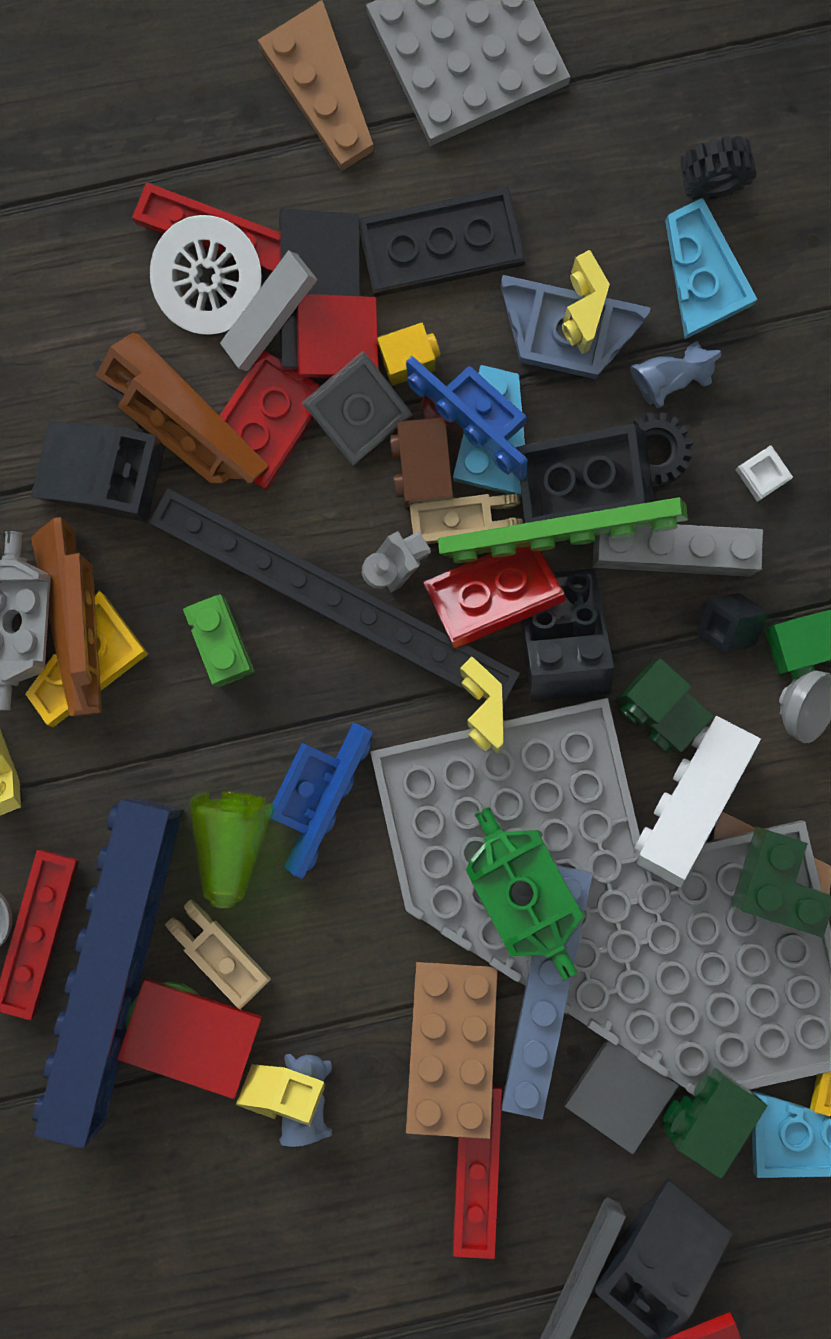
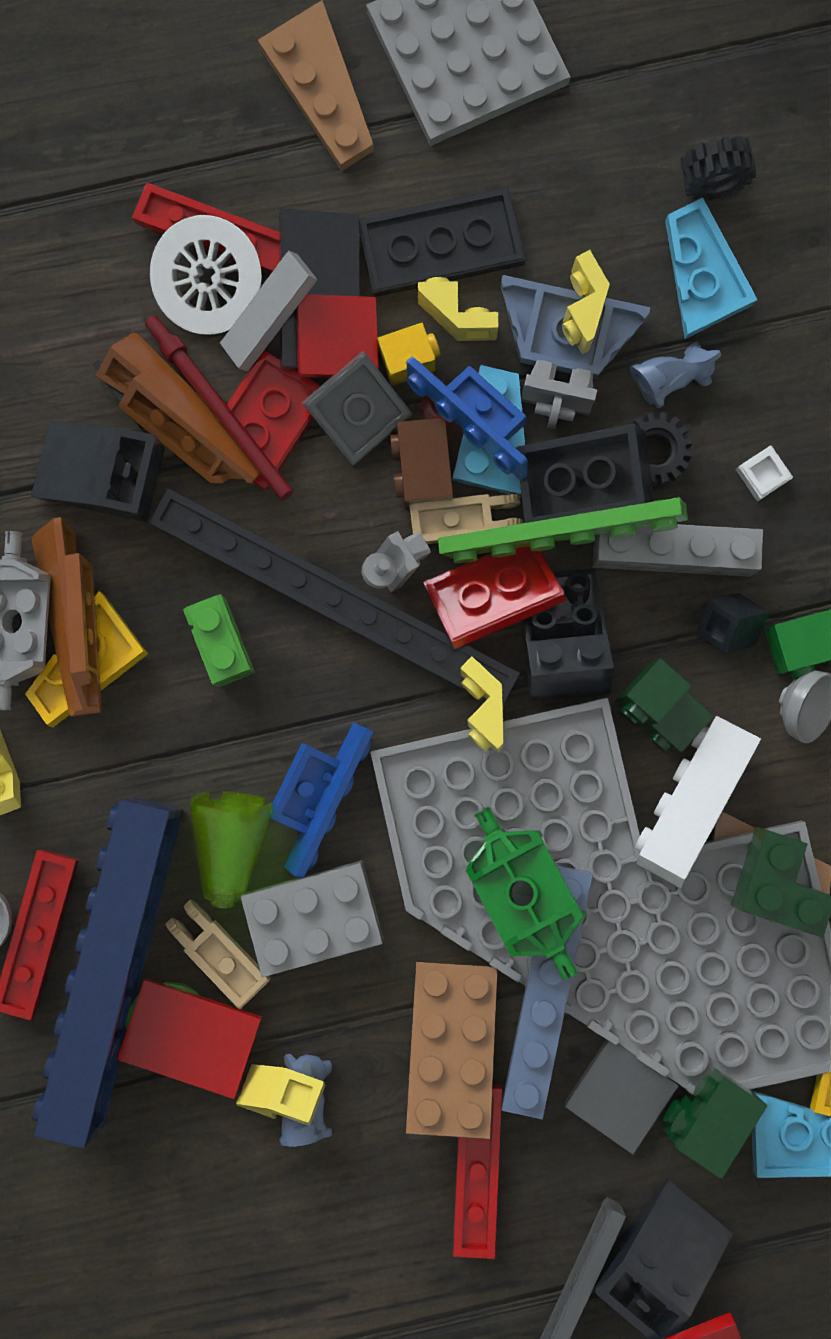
none -> dark red bar [145,315,294,501]
none -> light grey brick [241,860,384,977]
none -> light yellow slope [418,277,498,341]
none -> light grey hips [521,360,597,430]

